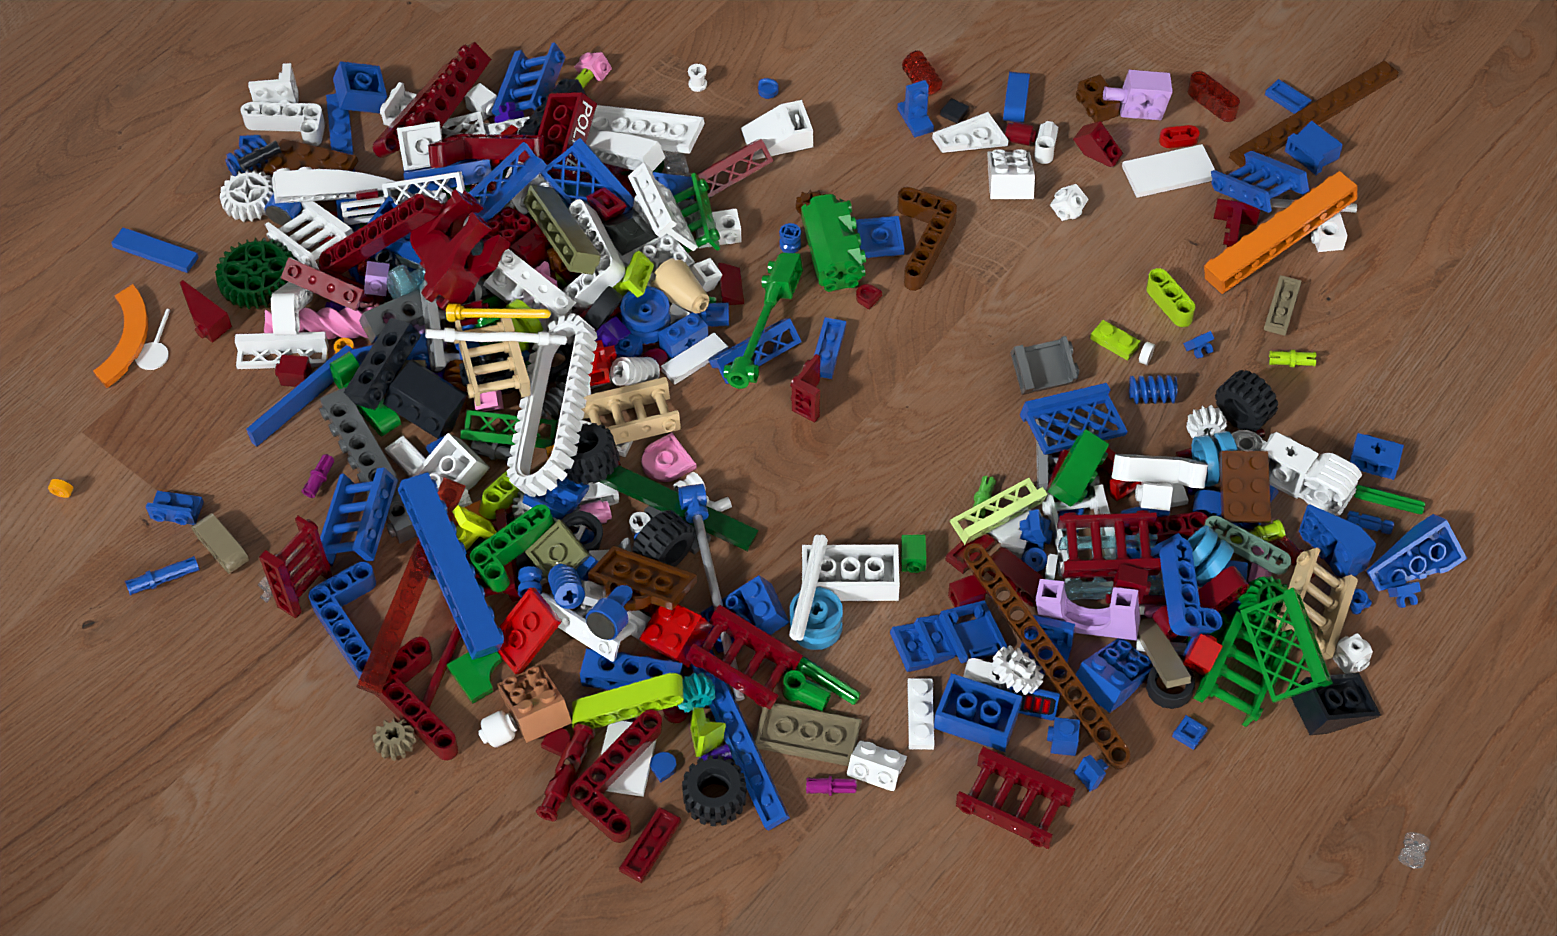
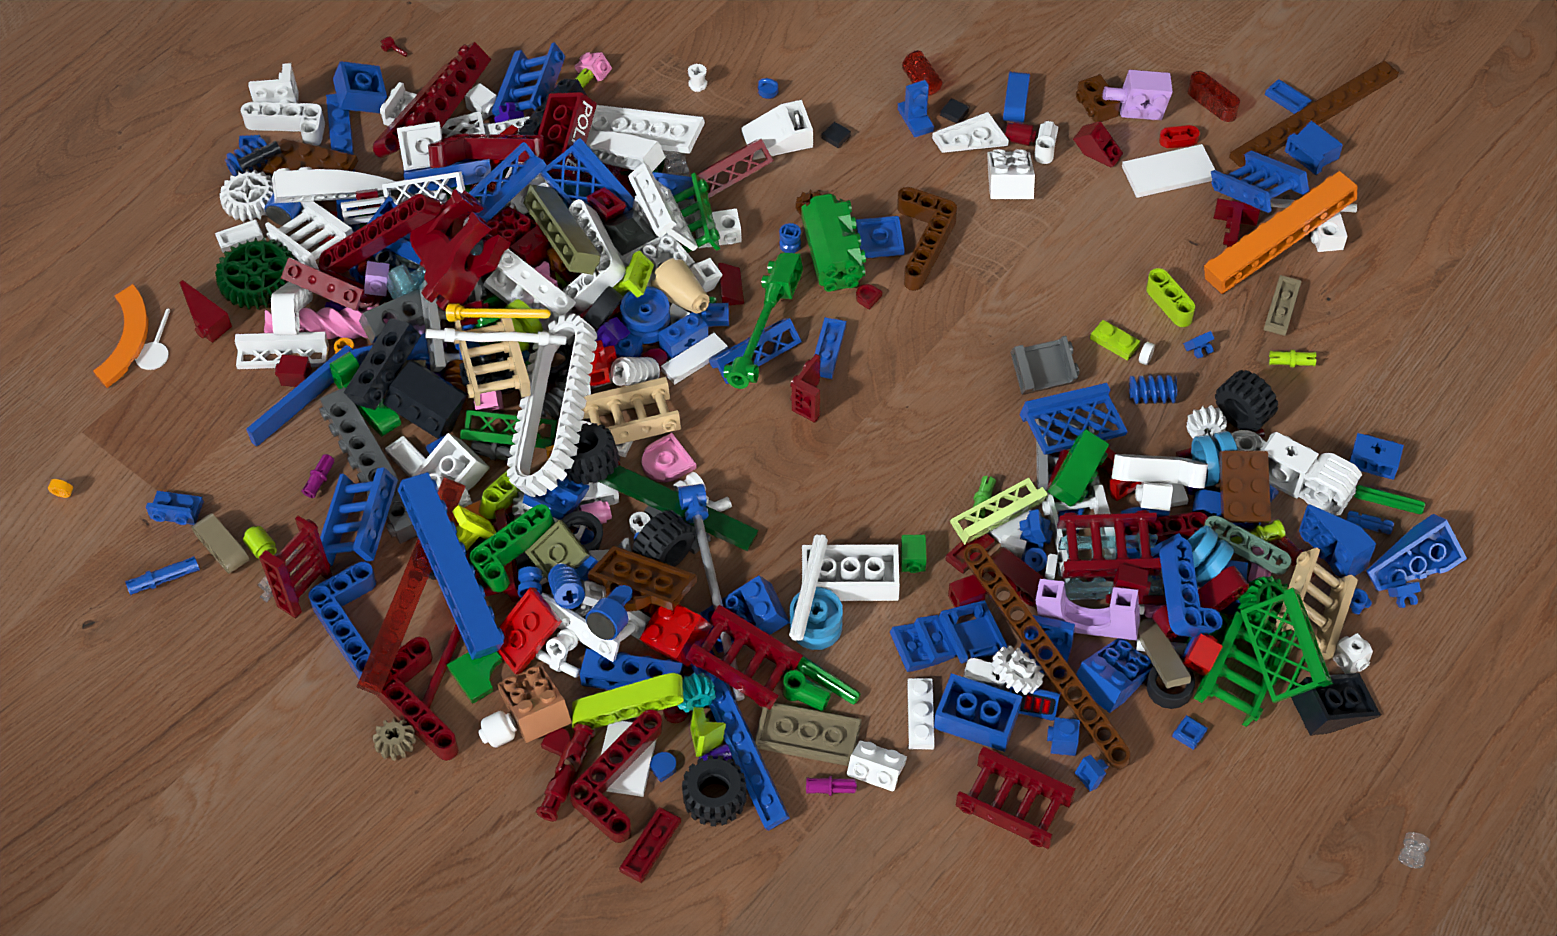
blue tile [111,228,199,273] -> none
white brick [1050,184,1089,221] -> none
none -> white tile [215,219,263,253]
none -> lime brick [243,526,277,559]
none -> dark red hand [380,36,408,57]
none -> white piece [535,629,580,678]
none -> black tile [822,121,851,148]

